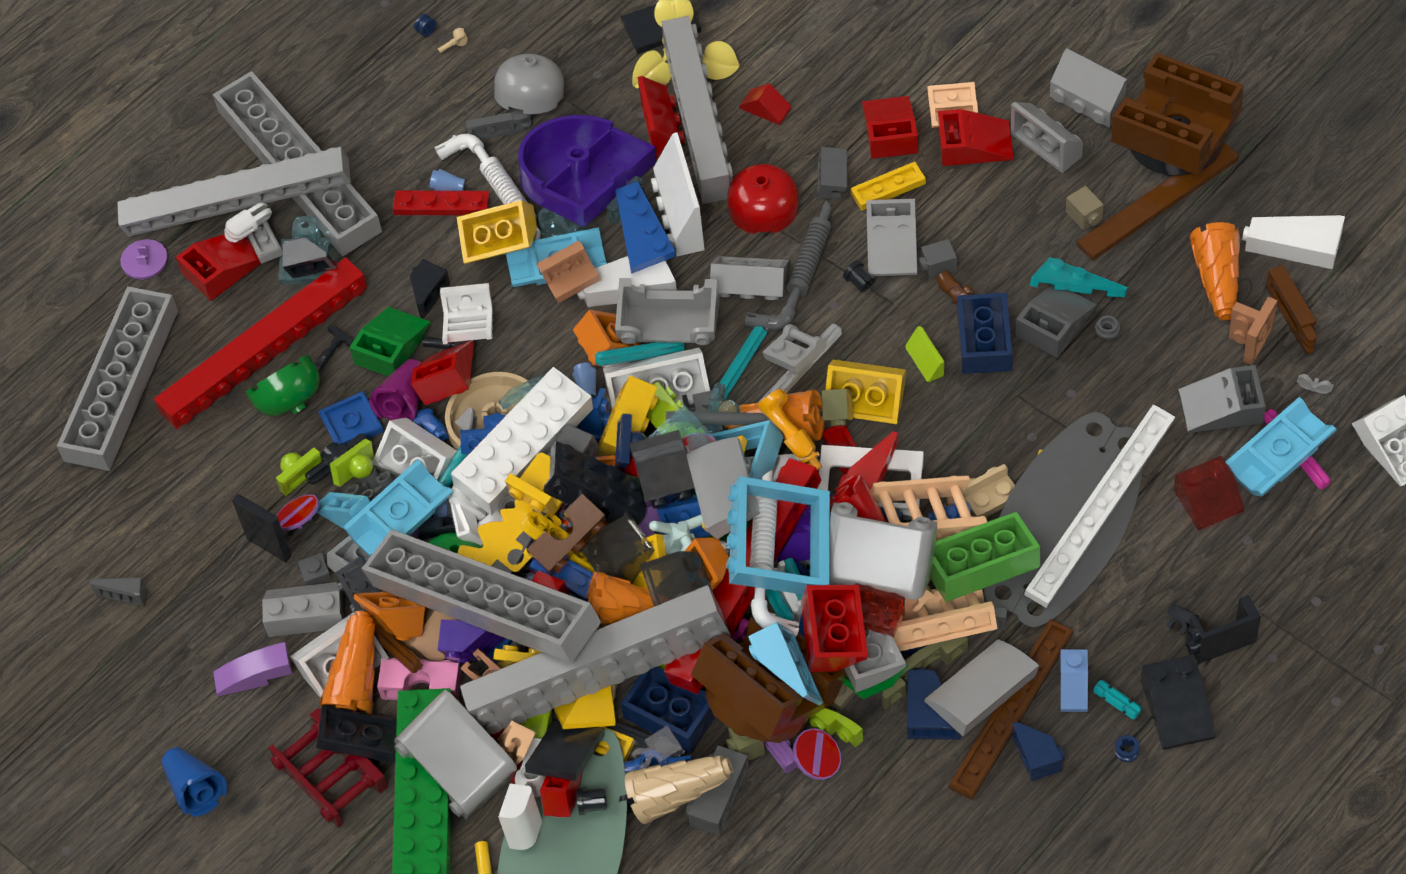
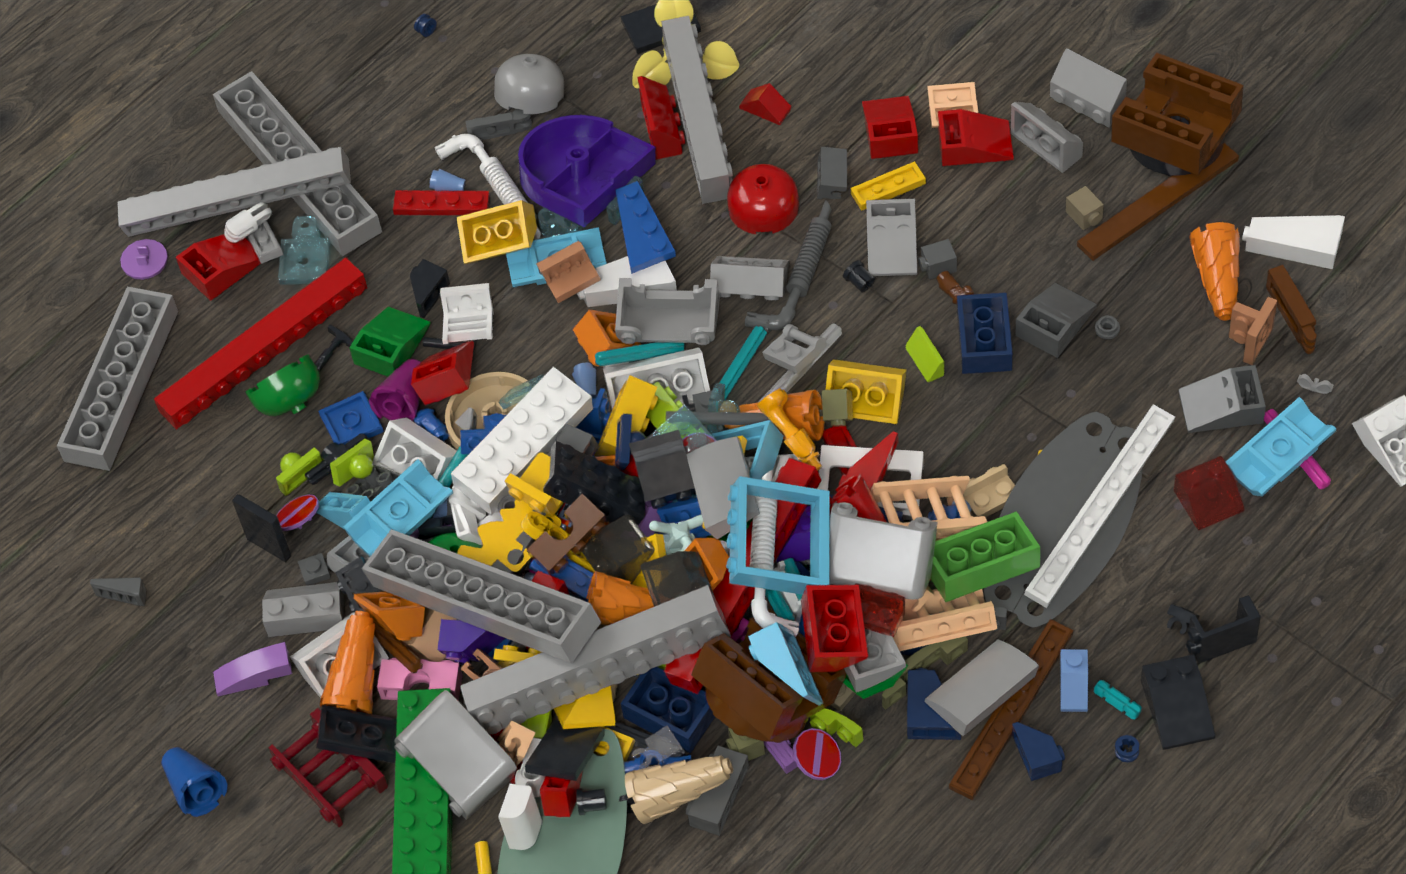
slope [282,237,337,279] -> none
tan hand [437,28,468,53] -> none
white slope [651,133,705,256] -> none
teal wing [1030,257,1128,298] -> none

